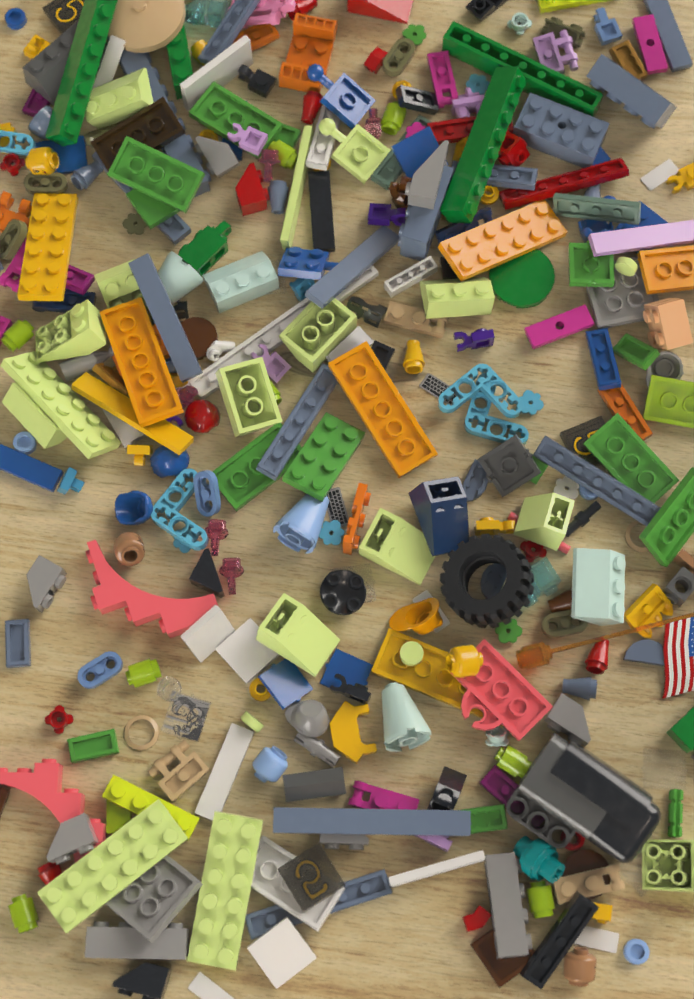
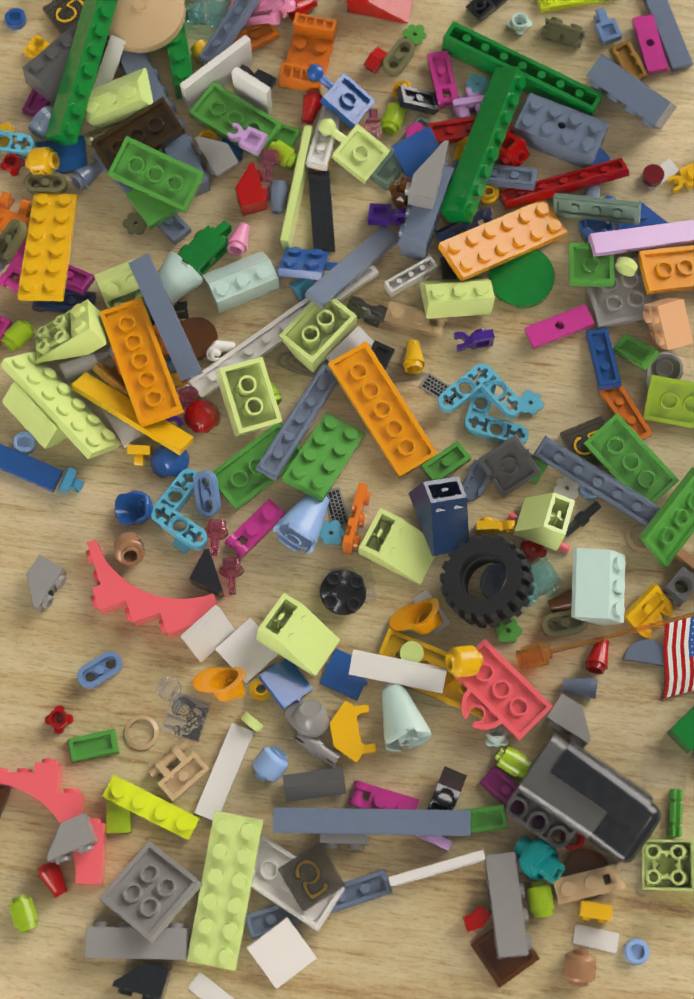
sand blue tile [5,619,31,668] -> none
yellowish green plate [37,799,188,934] -> none
lime brick [125,658,162,688] -> none
lavender plate [250,344,291,383] -> none
black plate [330,674,371,704] -> none
black tile [520,891,599,989] -> none
lavender plate [533,29,579,74] -> none
none -> light orange piece [193,667,246,702]
none -> dark pink plate [224,498,286,559]
none -> bright pink cone [227,222,250,256]
none -> white tile [232,67,273,115]
none -> white tile [349,650,447,693]
none -> bright green plate [421,441,471,481]
none -> dark red tile [642,164,664,187]

